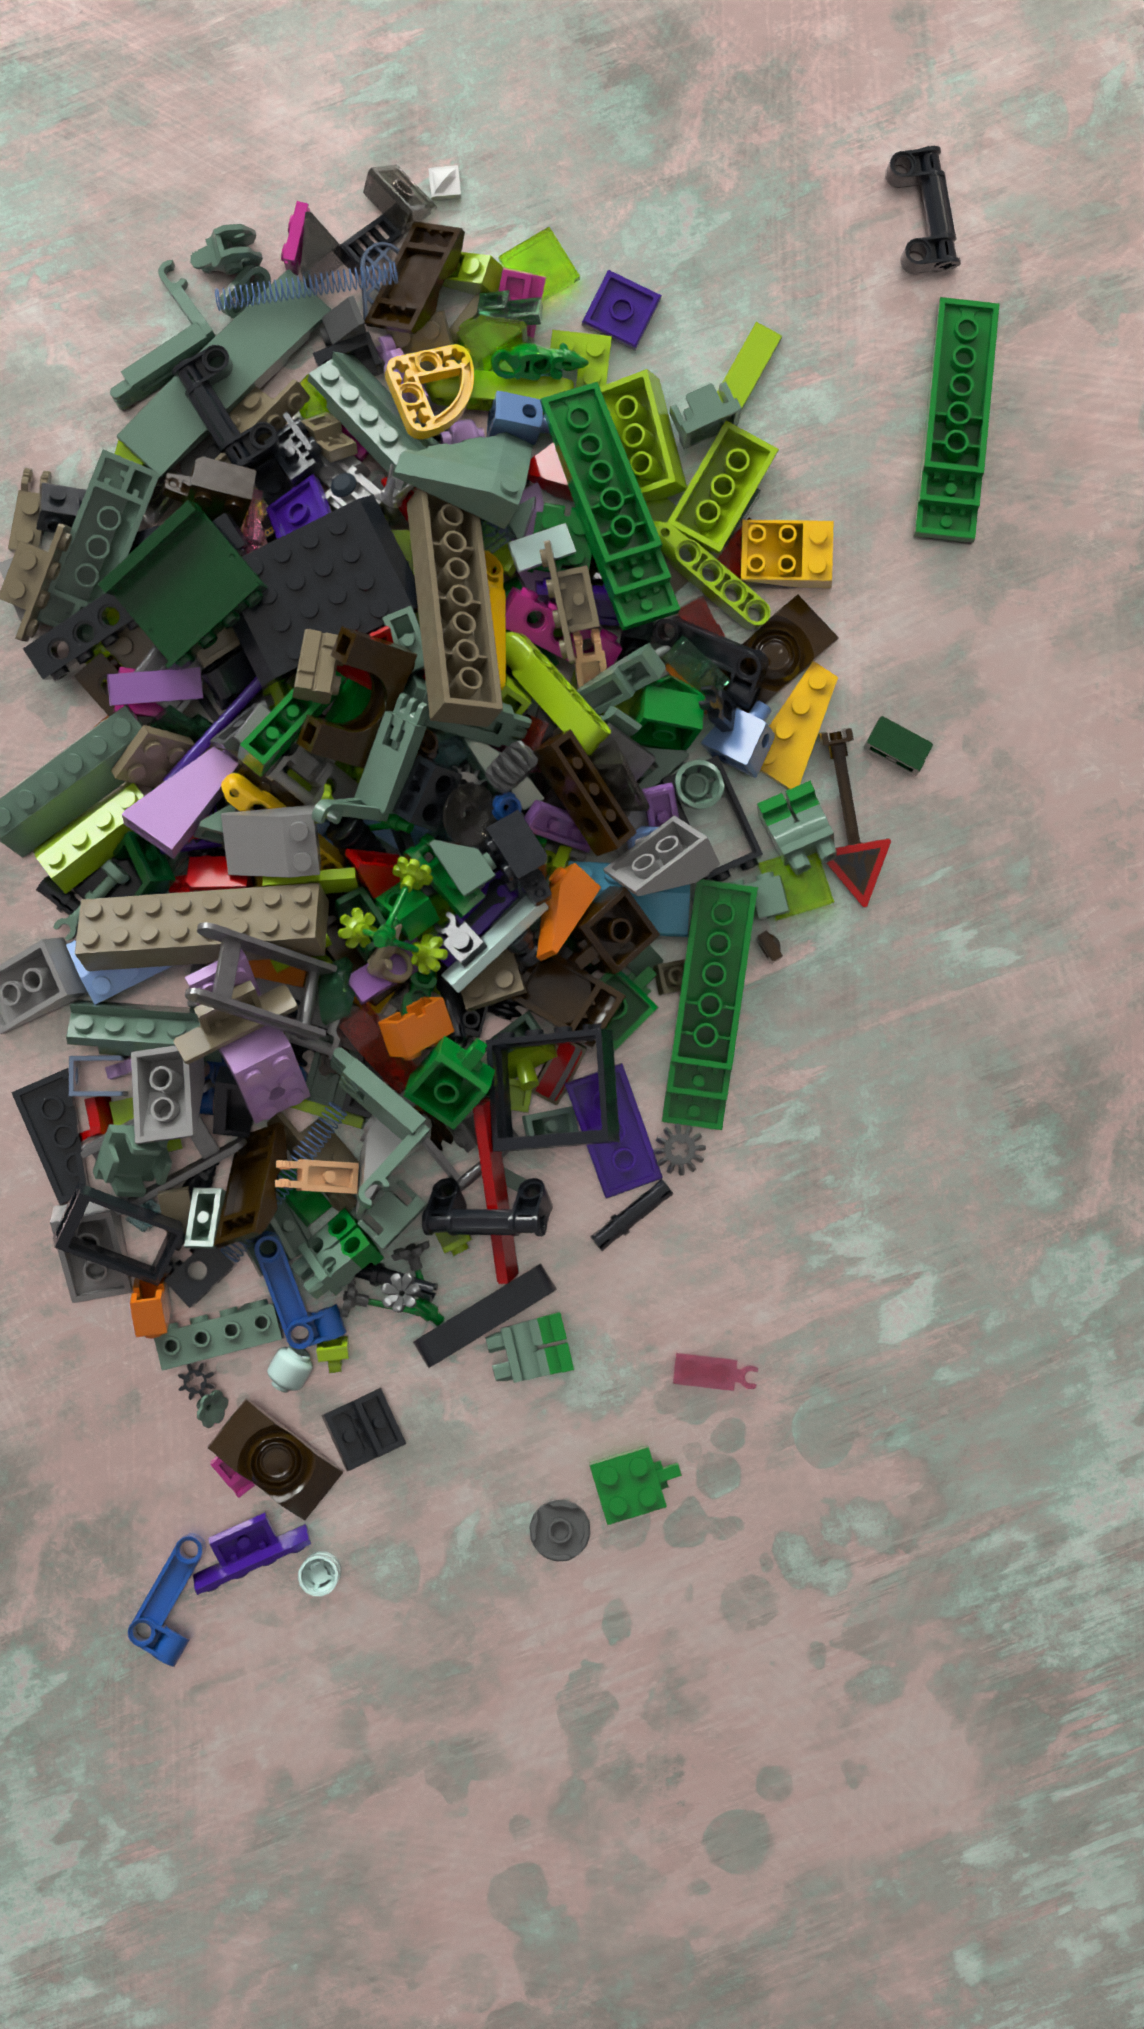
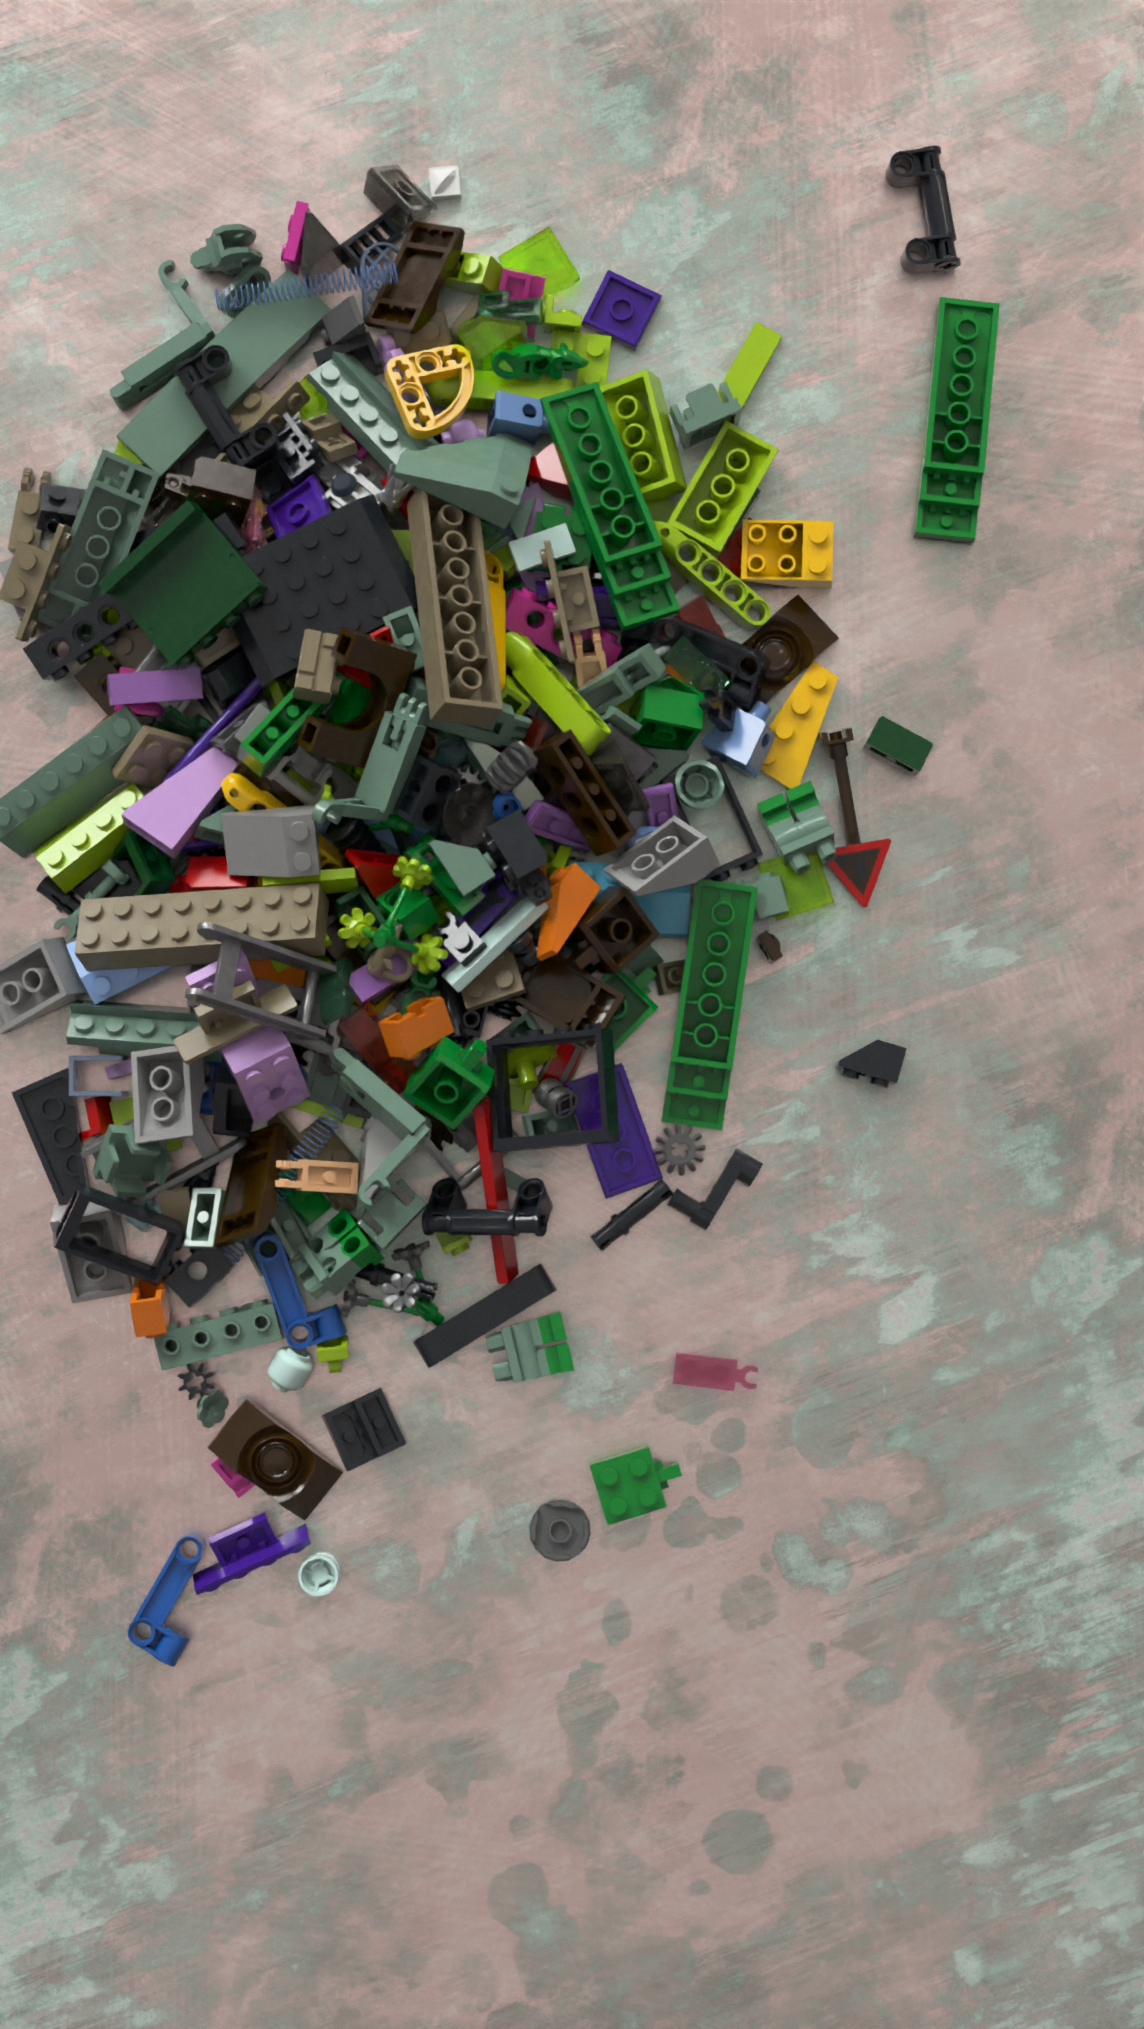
none -> flat silver wheel [535,1077,578,1119]
none -> lime bracket [539,294,582,333]
none -> black beam [667,1148,763,1231]
none -> black slope [835,1039,907,1088]

